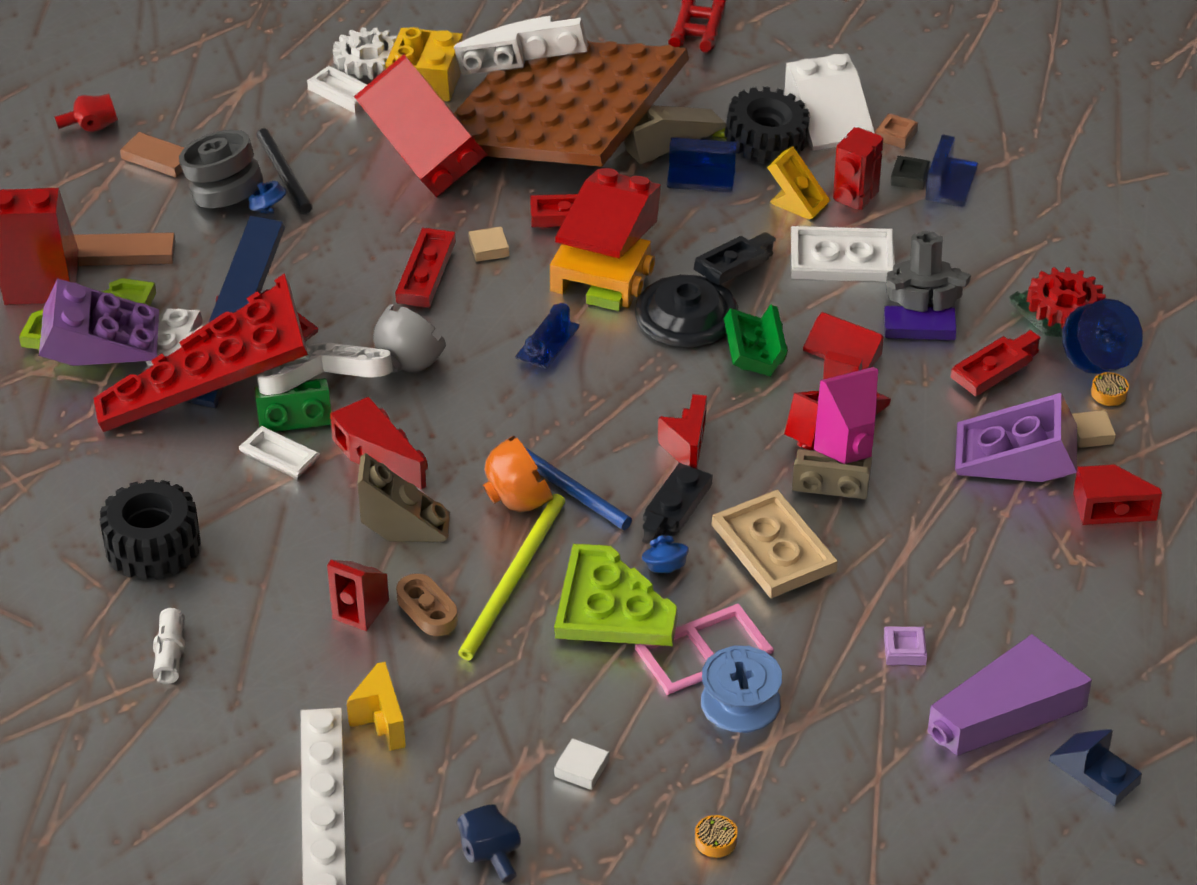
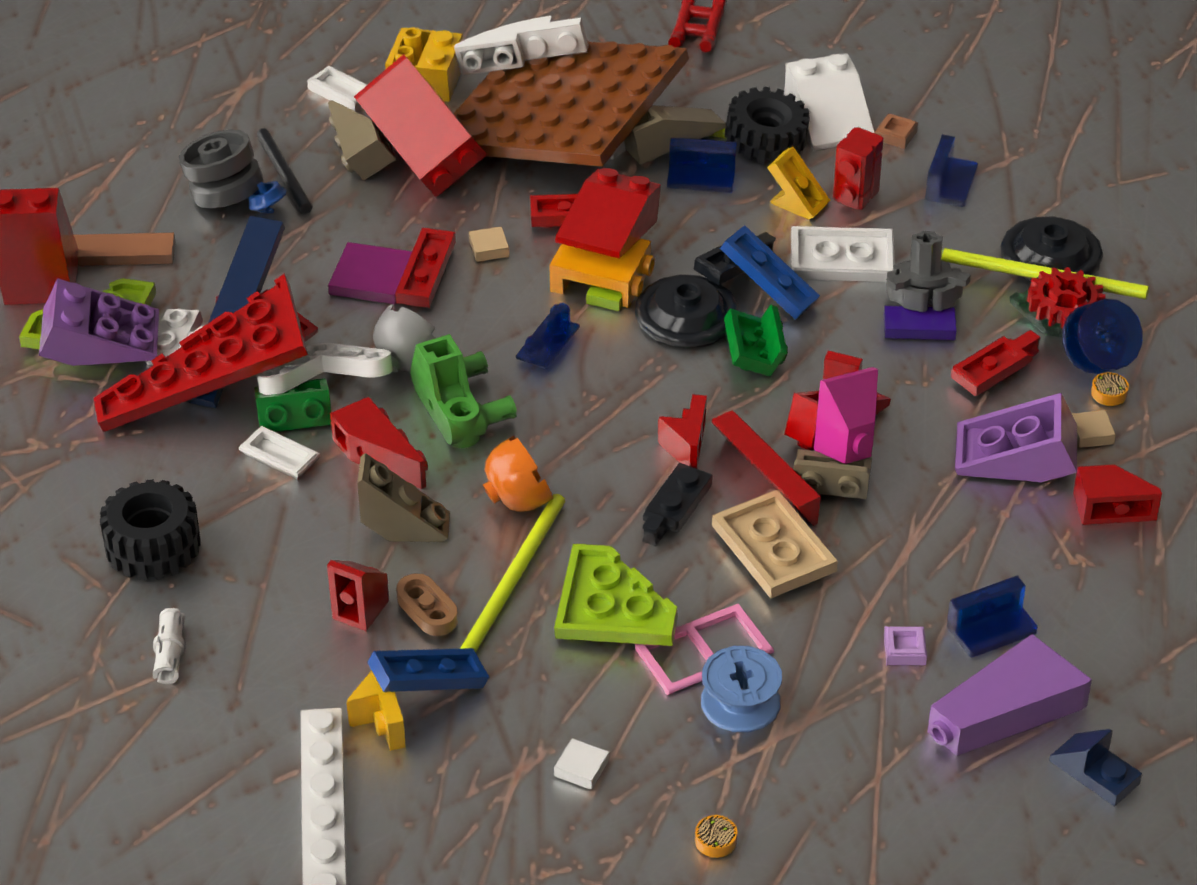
red piece [55,93,118,132] -> none
nougat tile [120,132,184,178] -> none
white gear [333,27,397,79] -> none
dark blue piece [457,804,521,883] -> none
blue bar [525,447,632,530] -> none
blue hat [642,535,689,574] -> none
red slope [803,312,884,370] -> none
pearl dark grey tile [890,155,930,190] -> none
none -> dark tan slope [328,100,396,180]
none -> magenta tile [328,242,412,304]
none -> blue plate [367,648,490,692]
none -> bright green piece [410,334,517,448]
none -> red slope [712,410,821,526]
none -> blue plate [720,225,820,320]
none -> neon yellow piece [942,248,1149,300]
none -> clear blue panel [946,575,1038,658]
none -> black piece [1000,216,1103,282]

